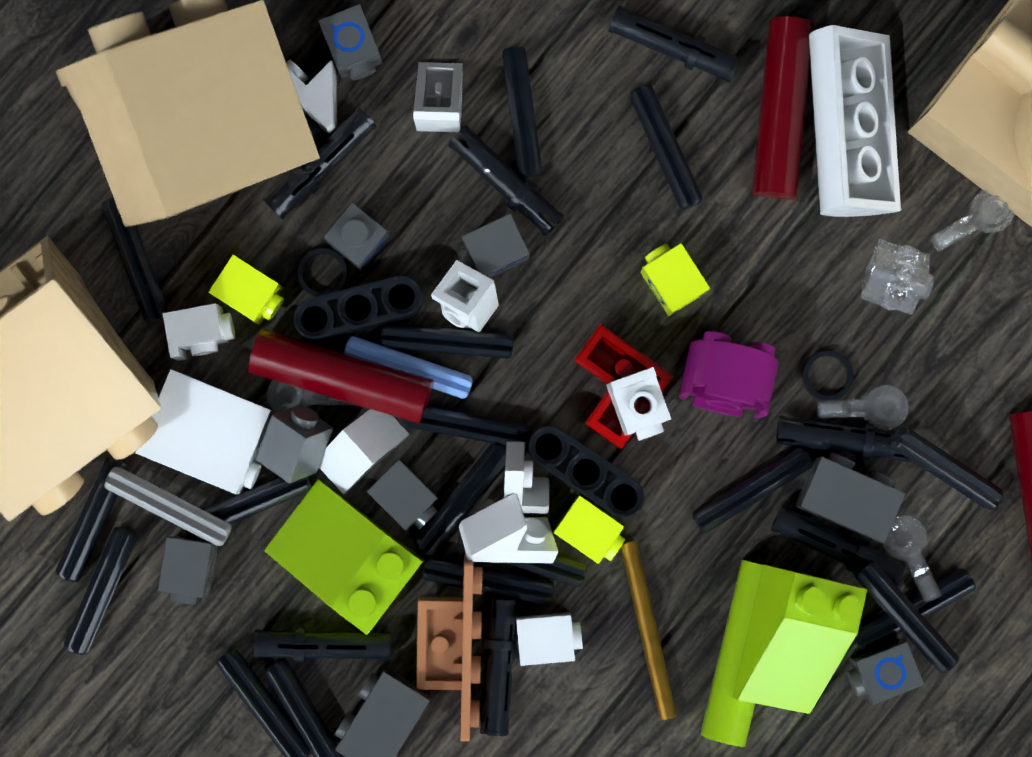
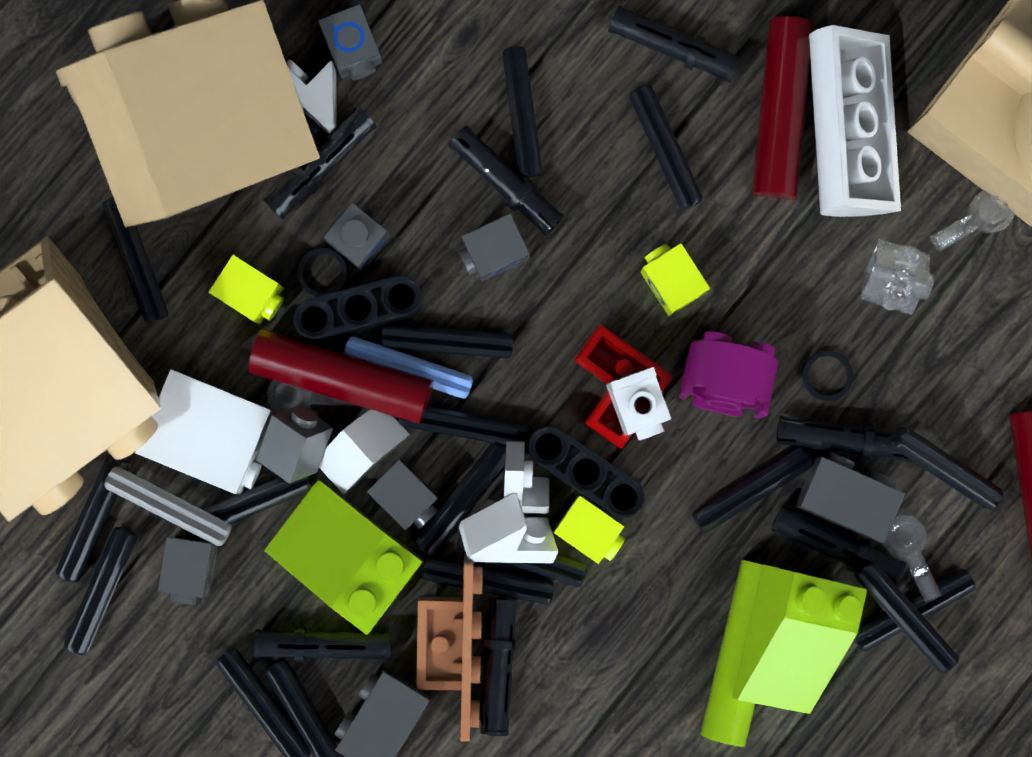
white brick [162,303,235,361] -> none
white slope [413,62,463,132] -> none
white brick [431,260,499,332] -> none
white brick [516,612,583,666] -> none
pearl gold bar [621,540,677,720] -> none
clear plate [818,385,909,430] -> none
dark grey brick [847,639,924,705] -> none

